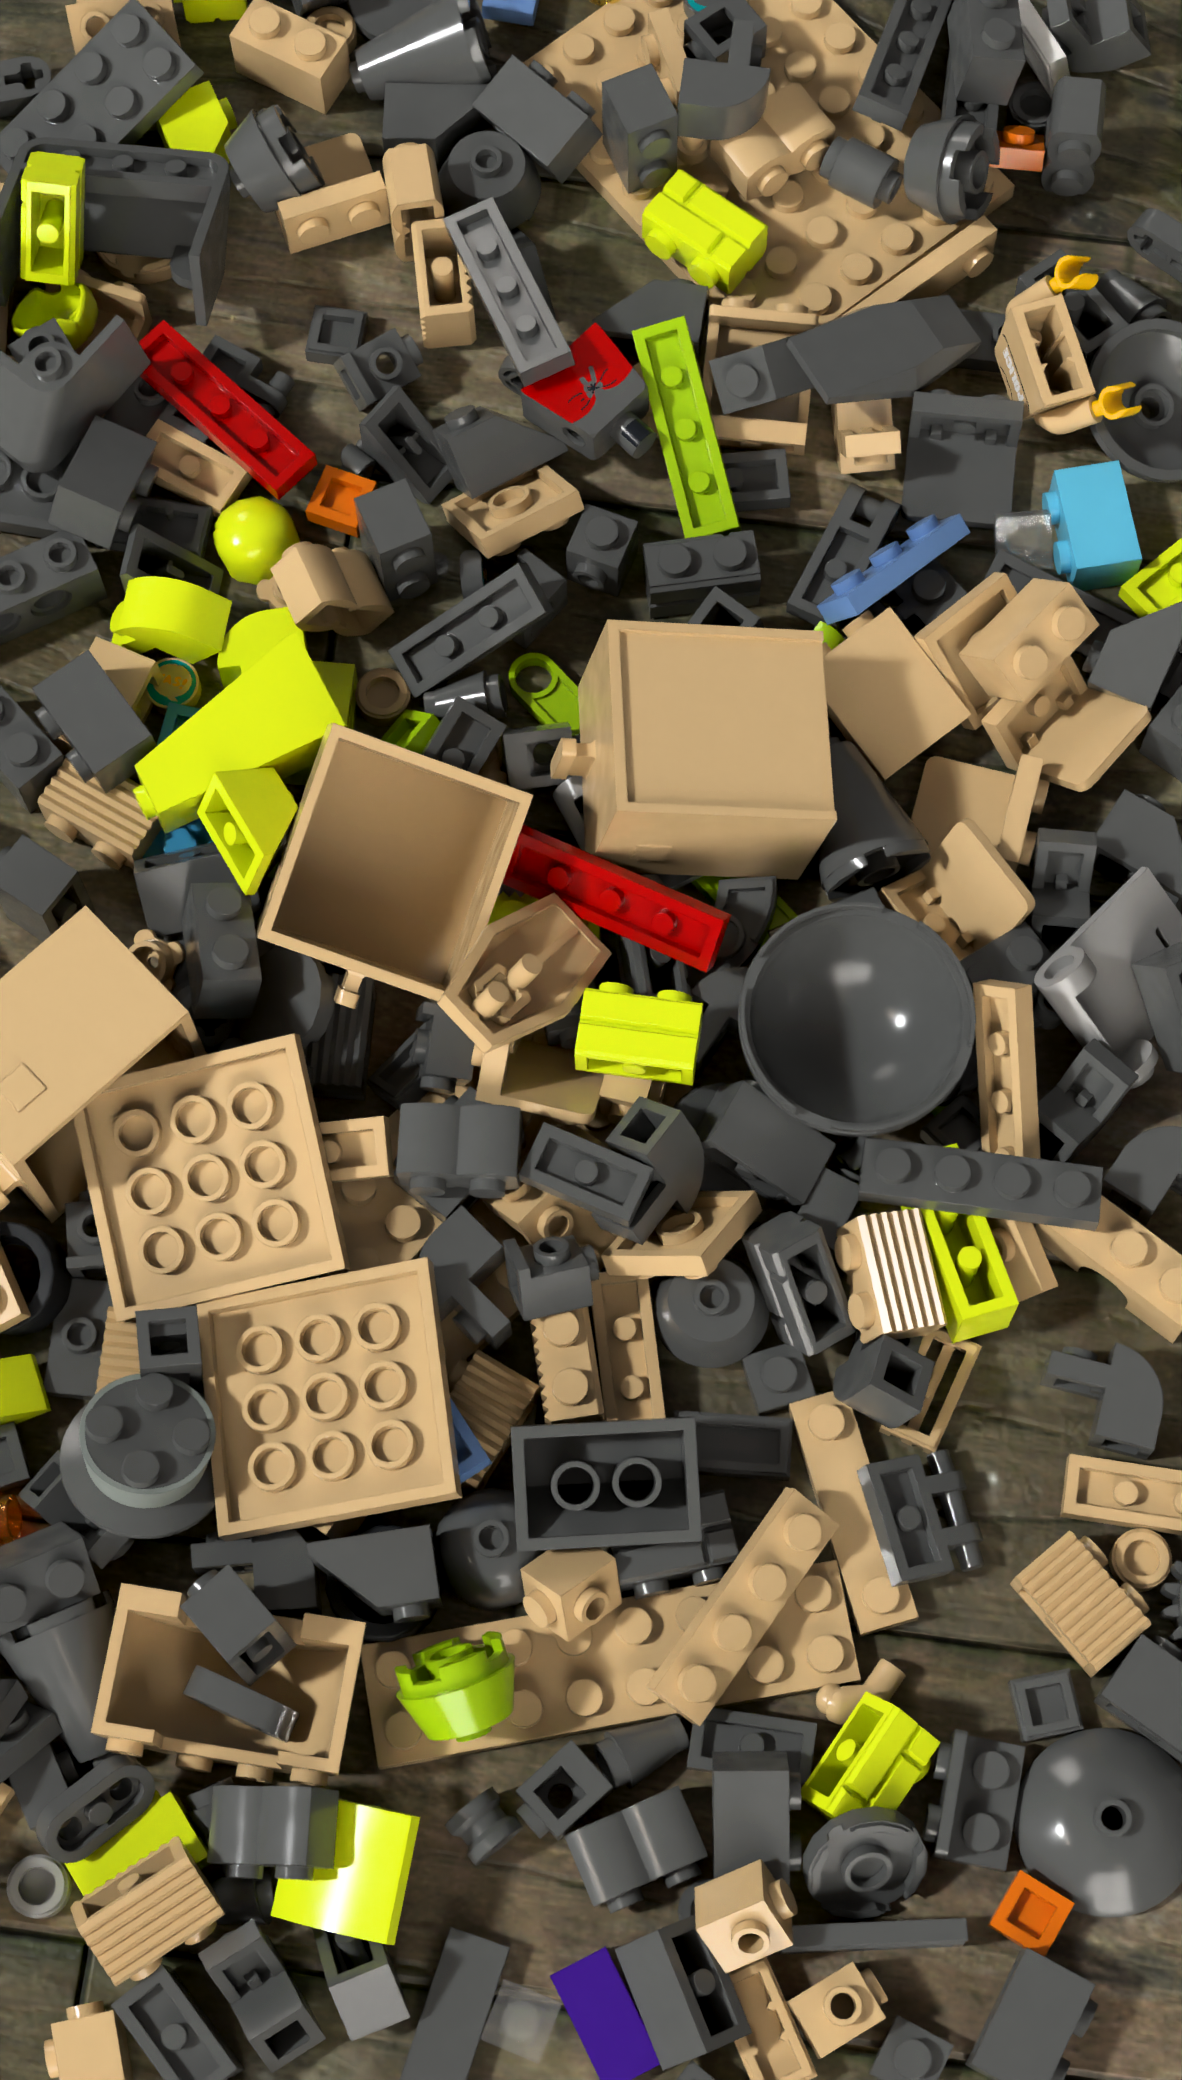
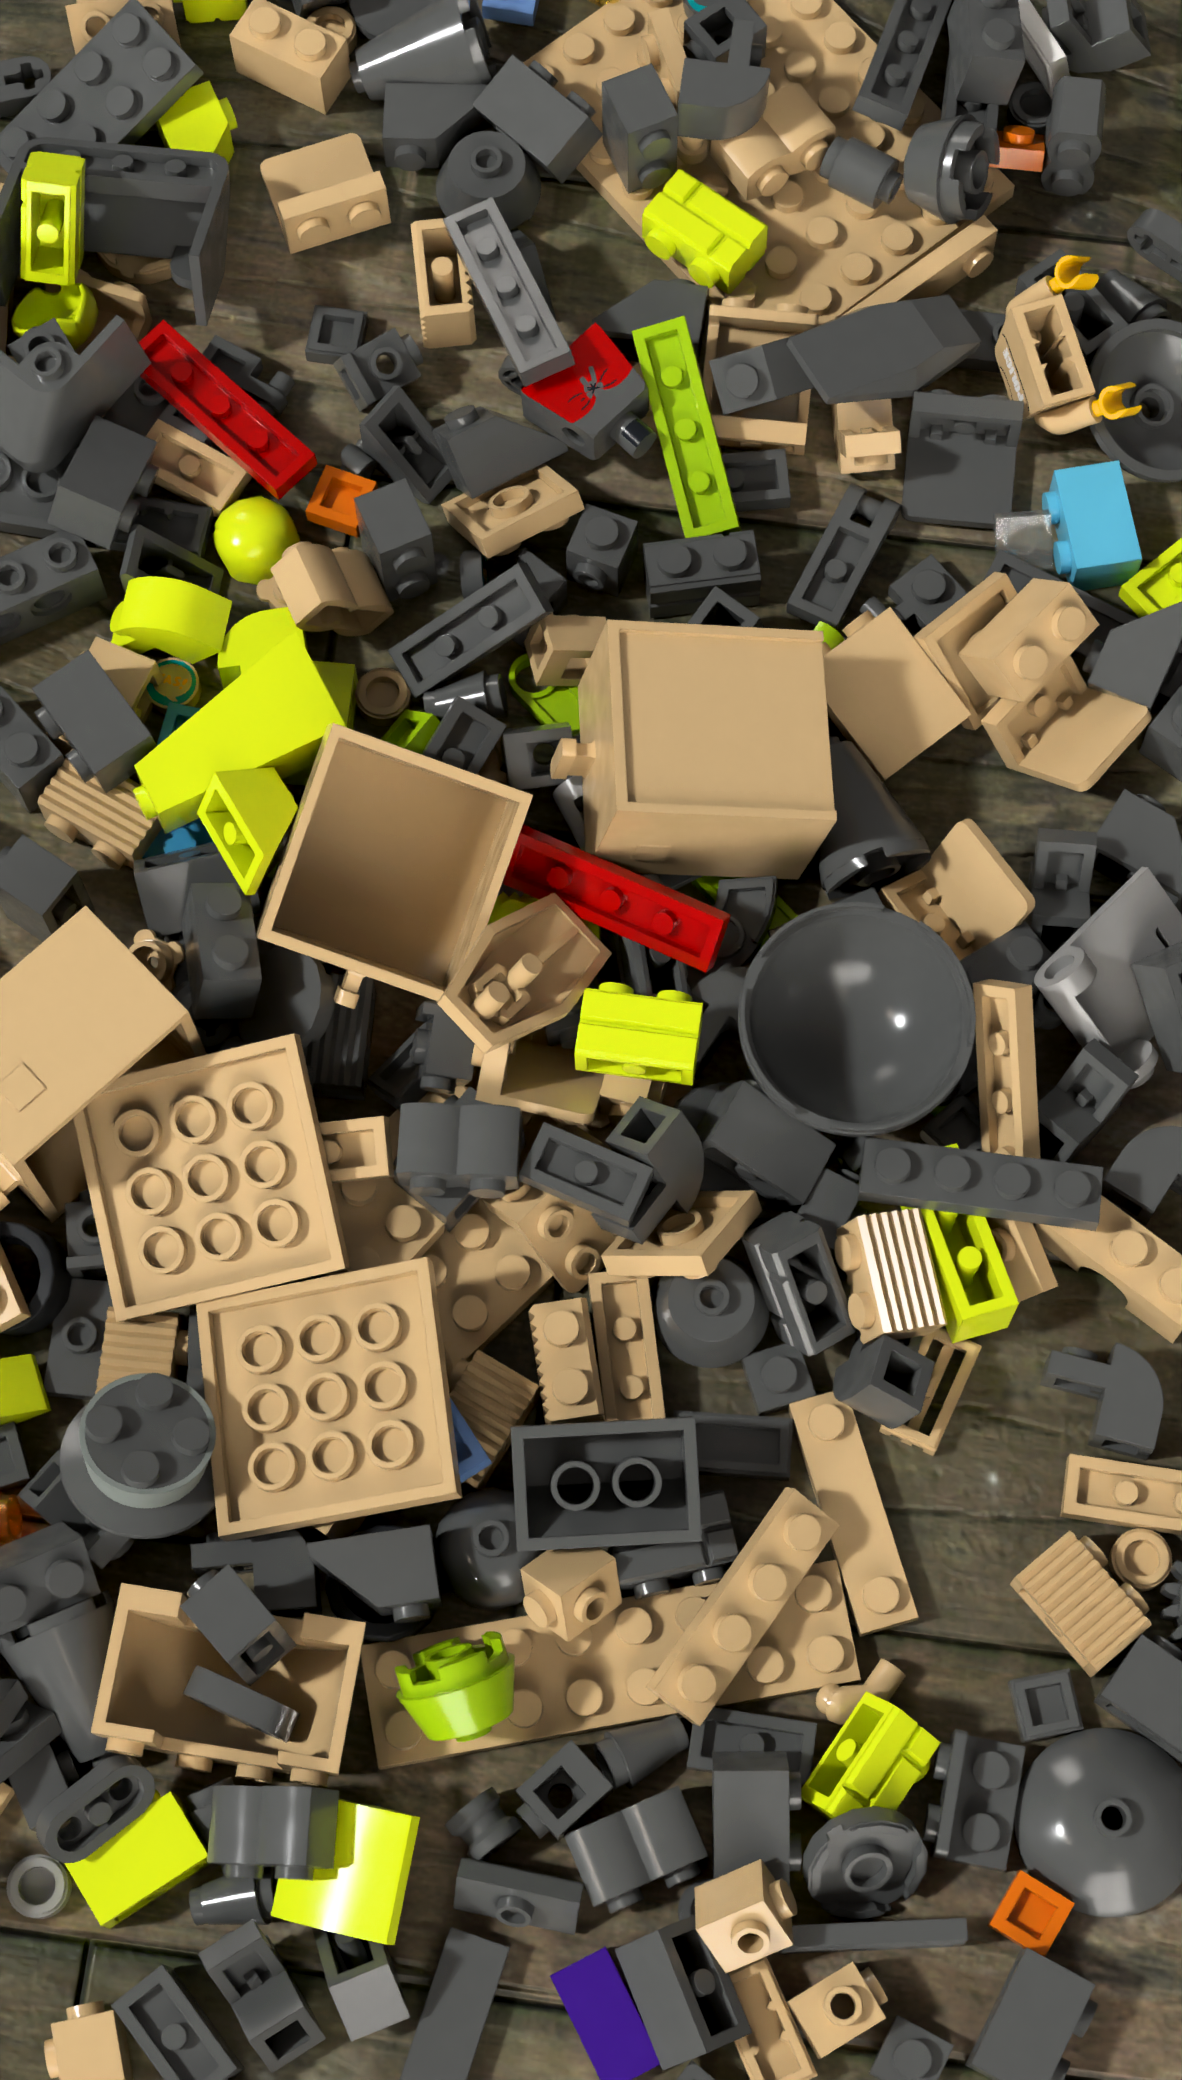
tan brick [70,1836,225,1986] -> none
dark grey brick [135,1306,202,1388] -> none
dark grey cone [224,104,325,213] -> none
tan brick [382,142,444,262] -> none
dark grey brick [419,1205,512,1350] -> none
clear plate [480,1979,563,2064] -> none
dark grey brick [503,1235,599,1321] -> none
medium blue plate [817,513,971,625] -> none
dark grey plate [857,1449,985,1587] -> none
tan bracket [911,754,1050,872] -> none
none -> dark grey plate [453,1857,584,1935]
none -> tan brick [524,612,606,686]

